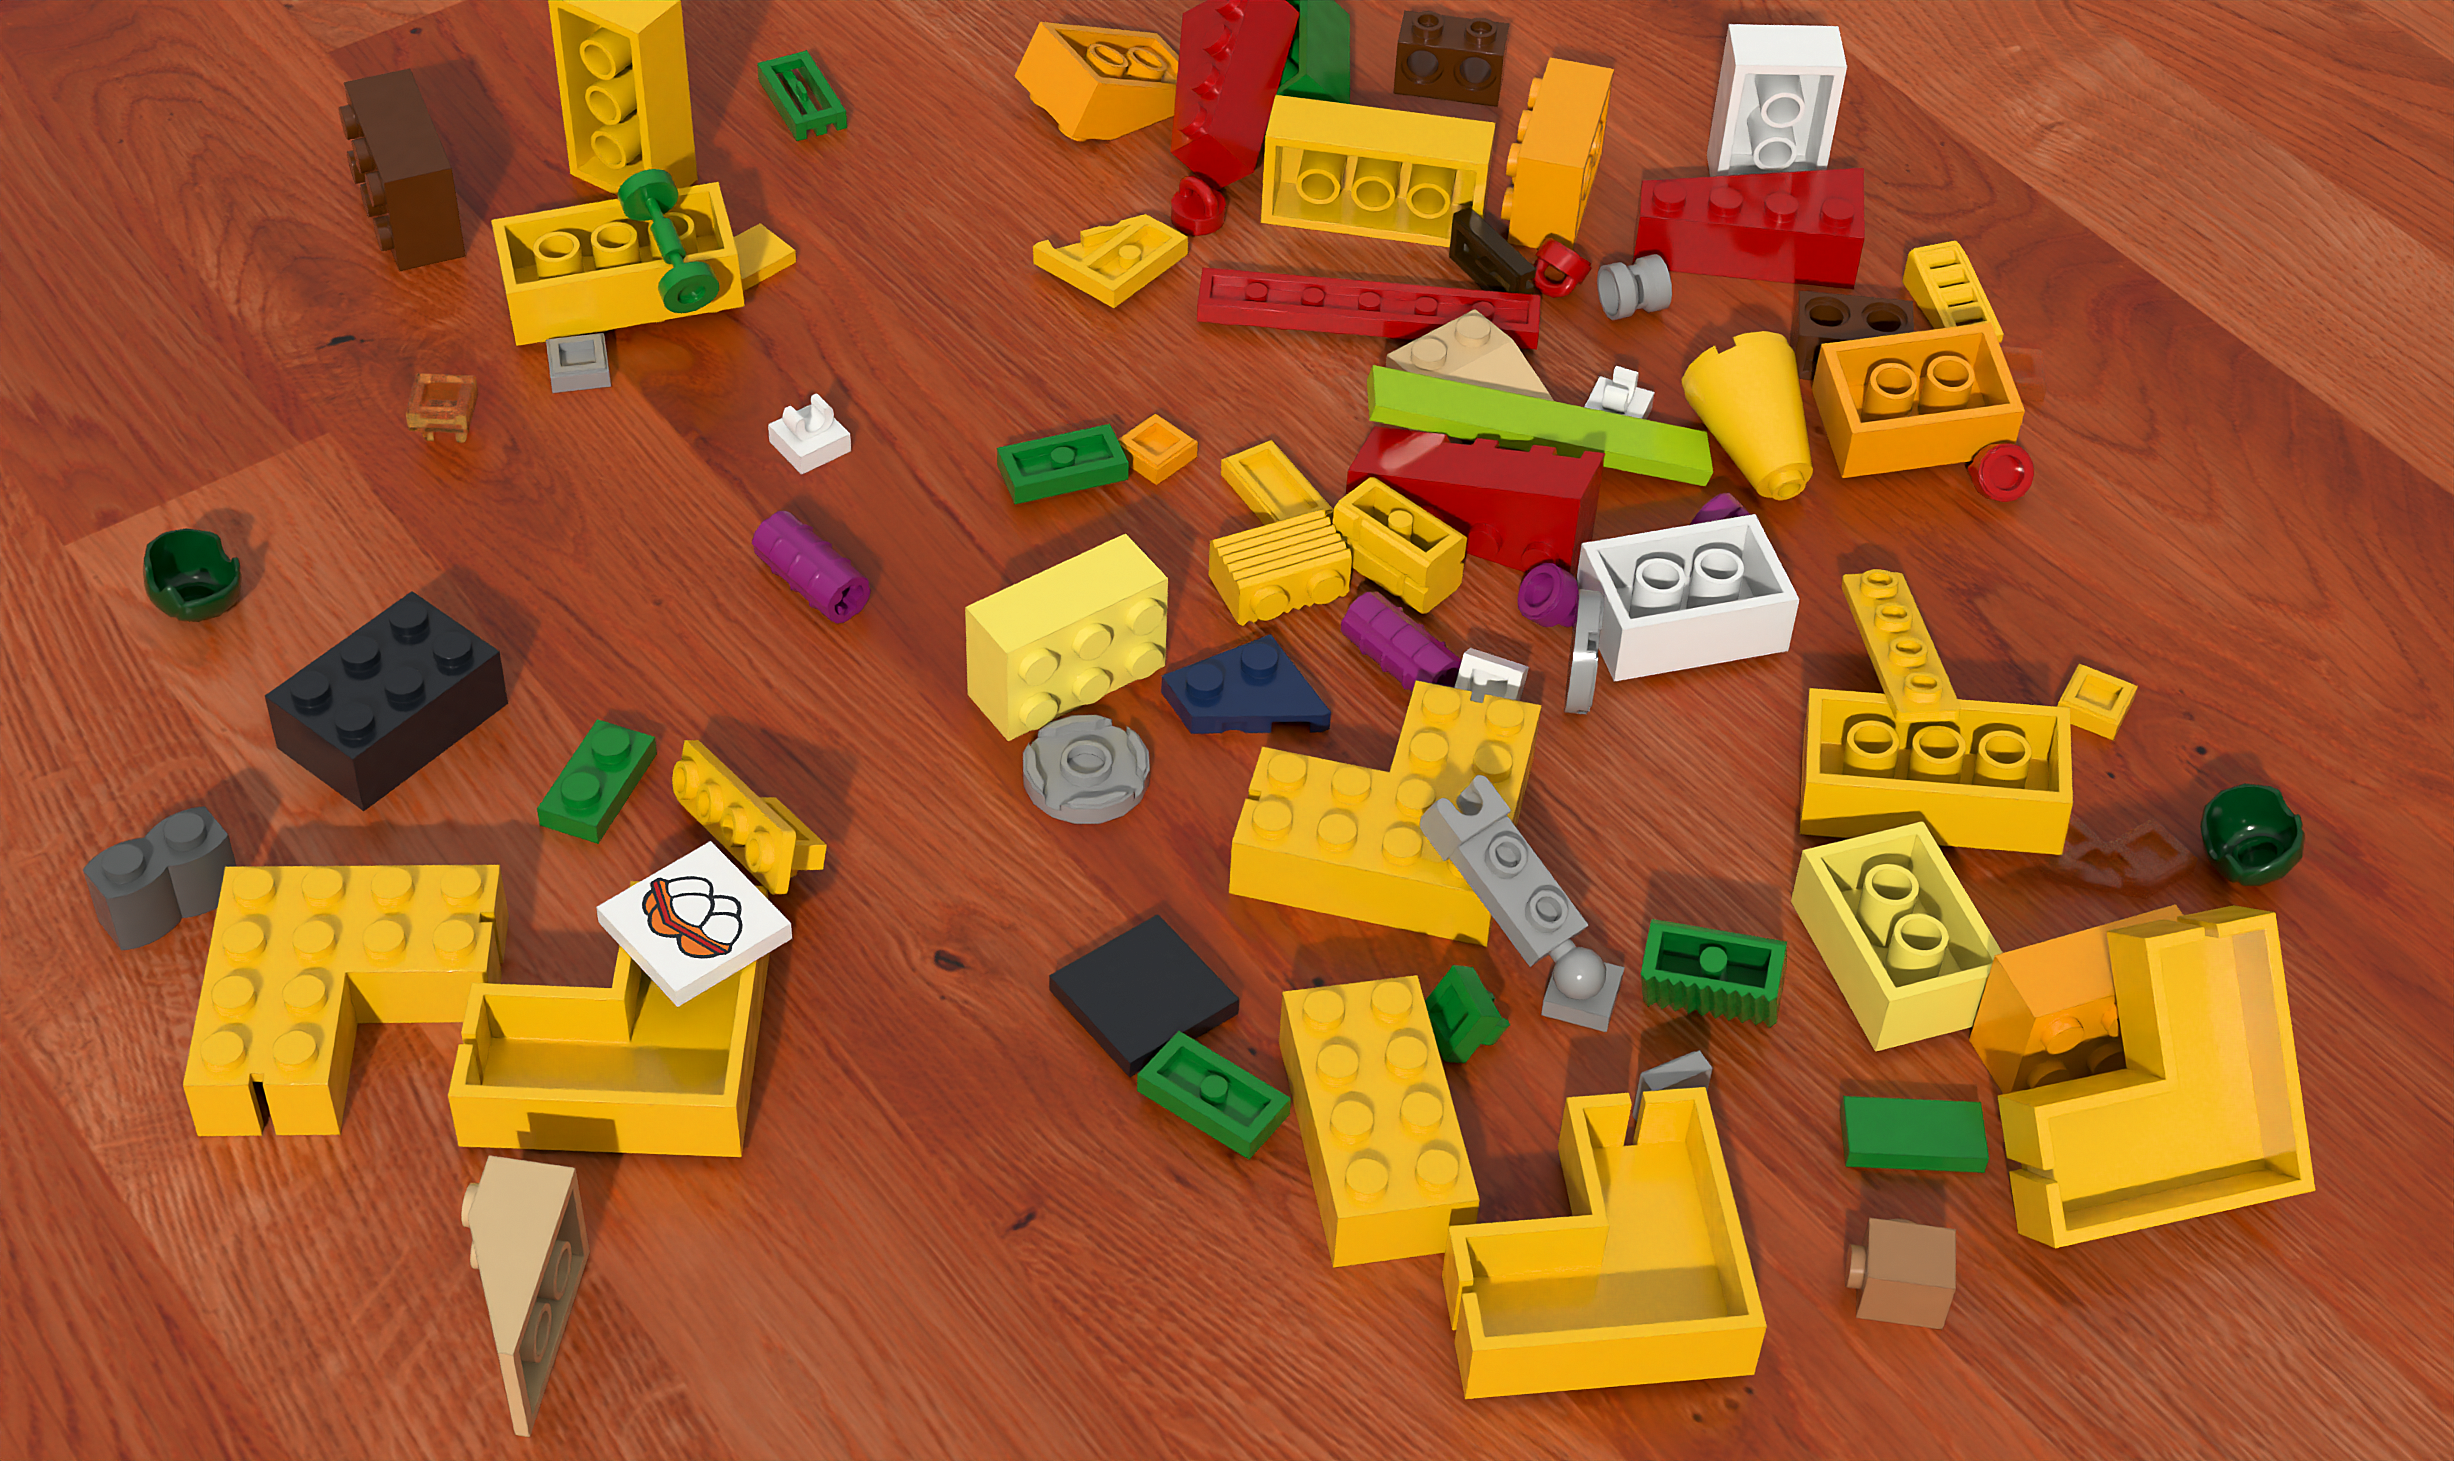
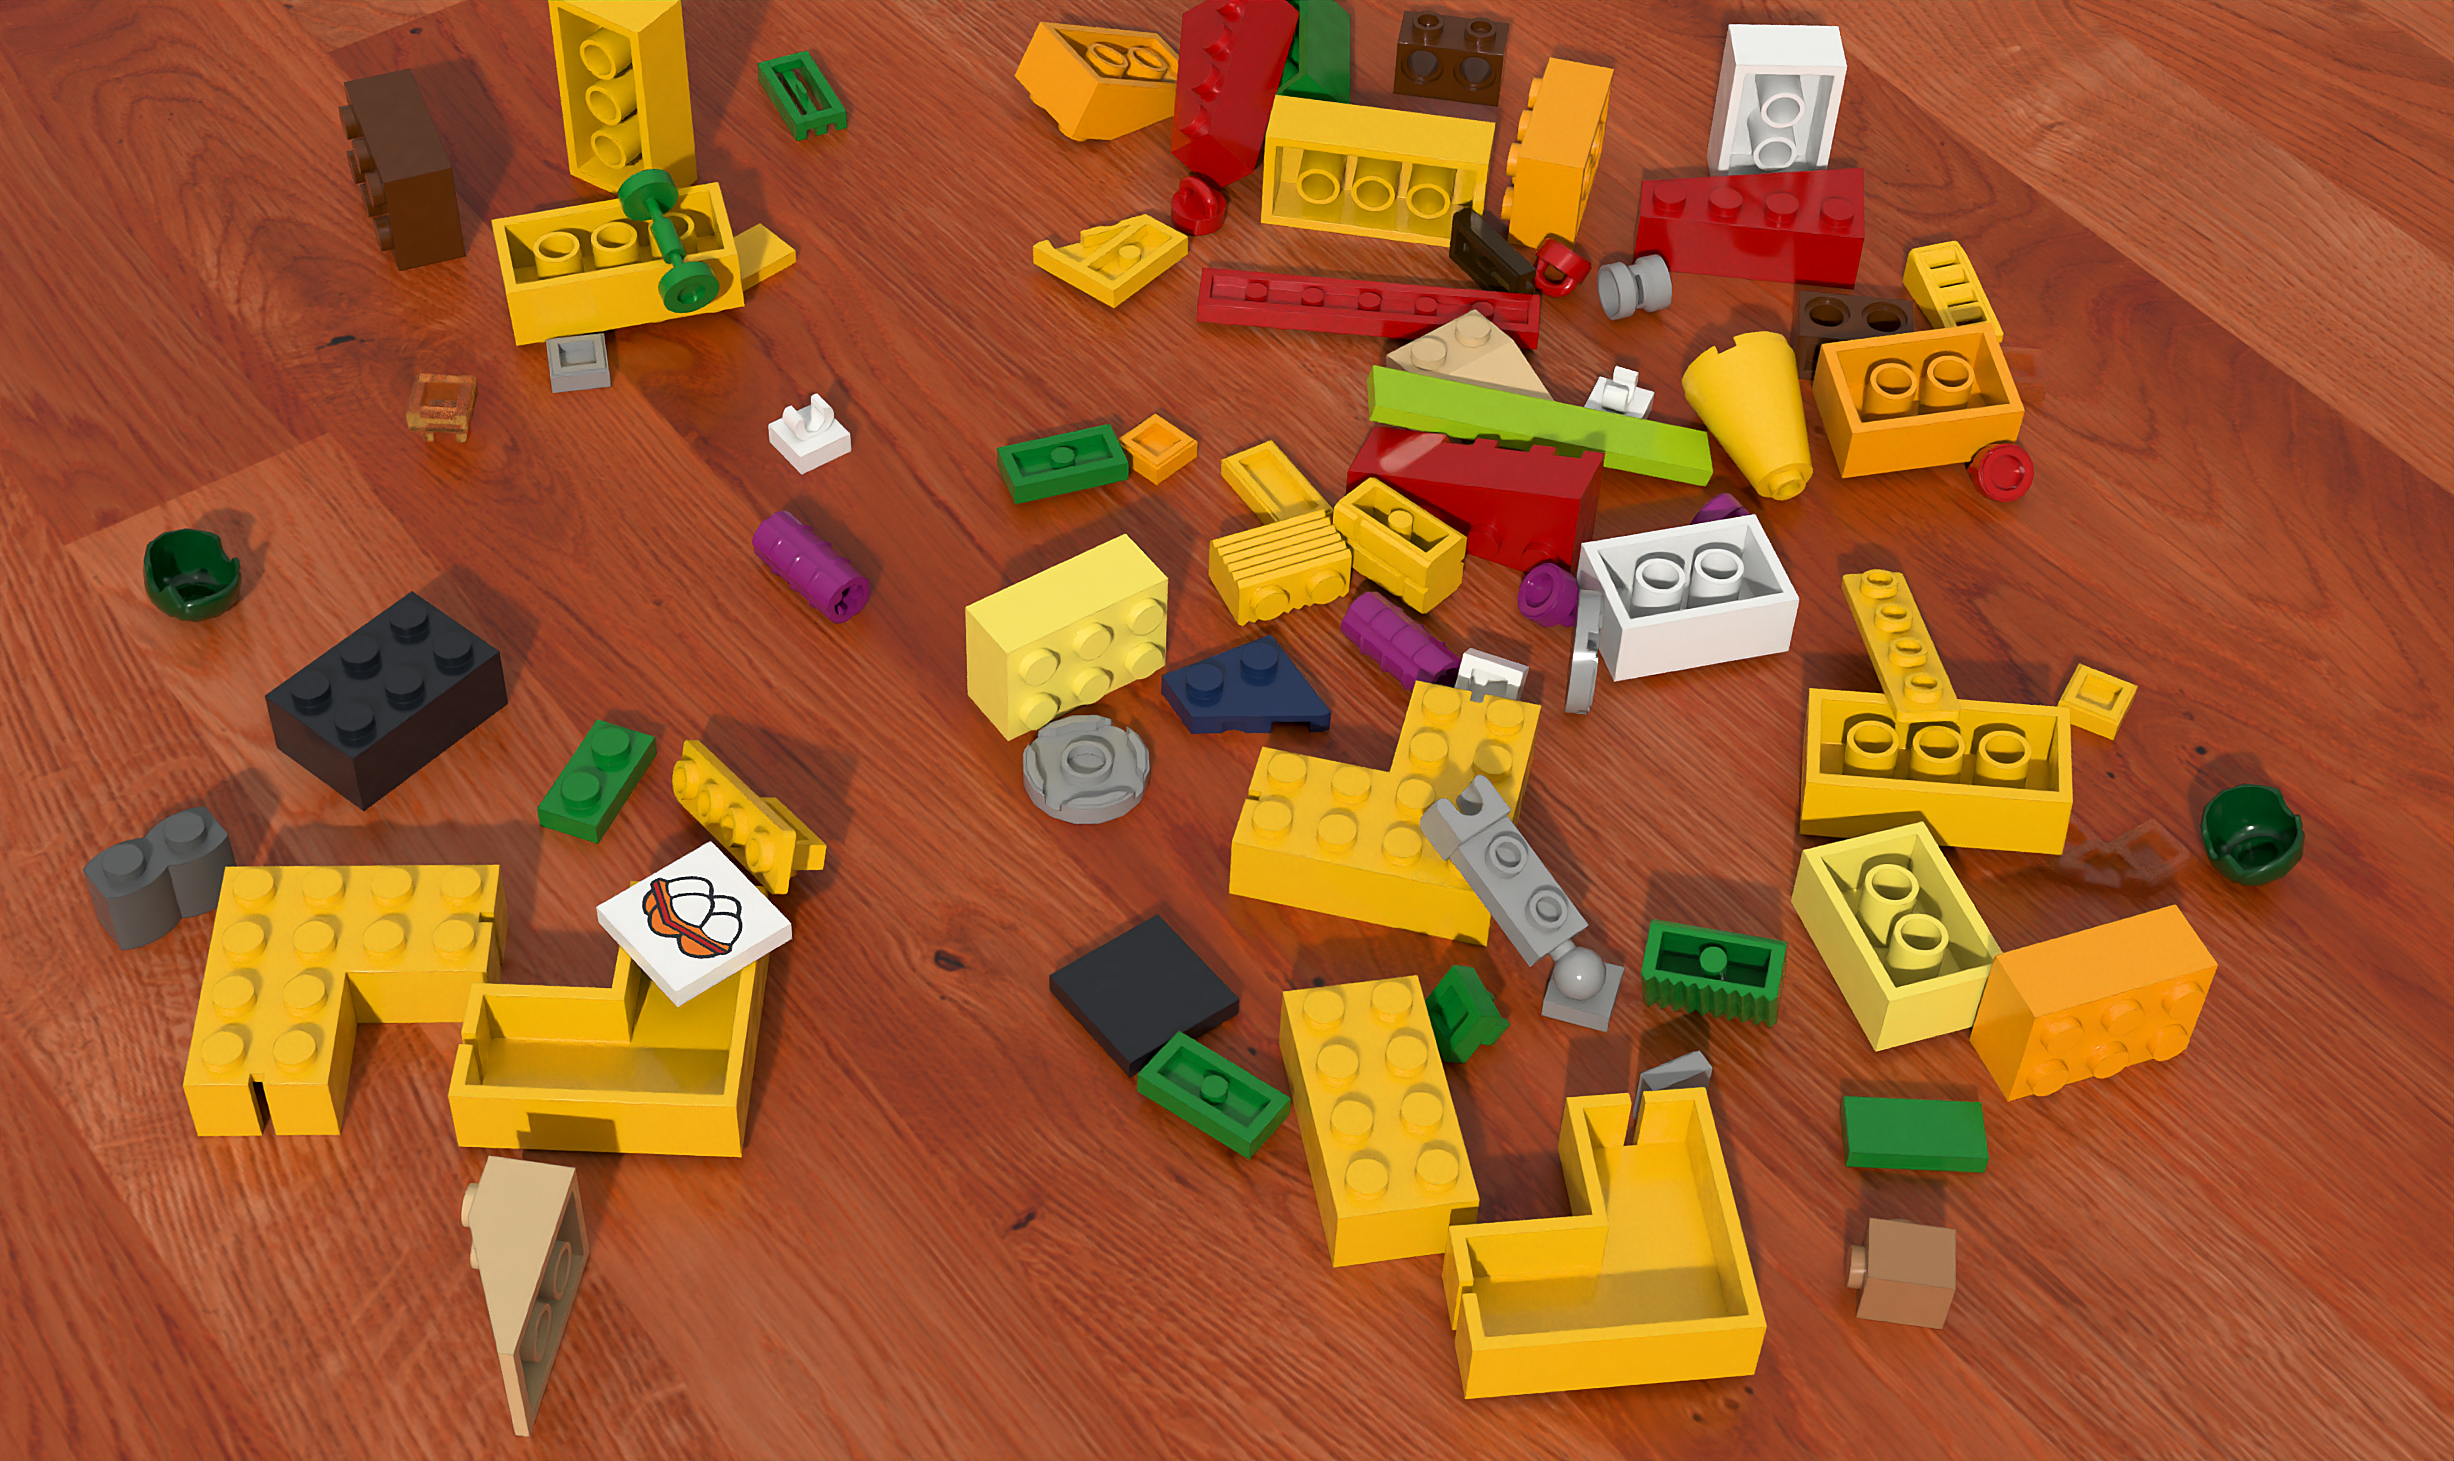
yellow piece [1998,905,2315,1248] -> none

